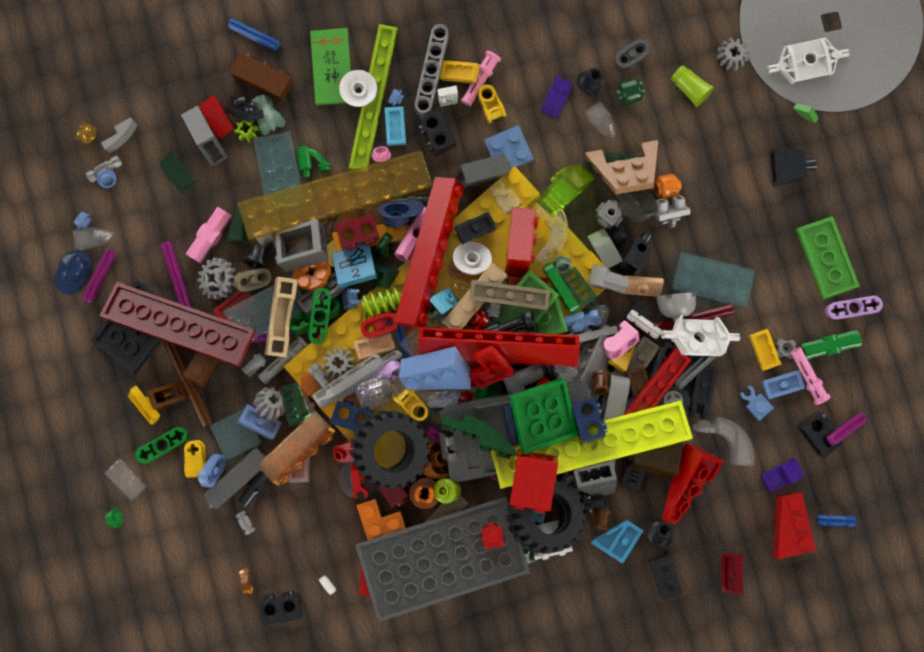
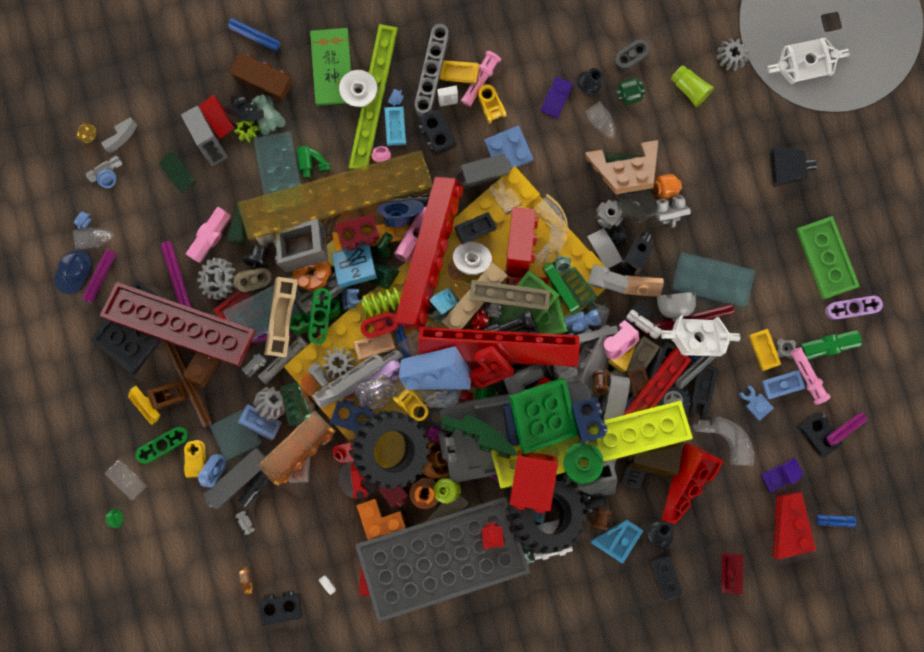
clear neon green wedge [535,163,595,217] -> none
bright green tile [793,103,818,123] -> none
none -> green plate [563,443,603,484]

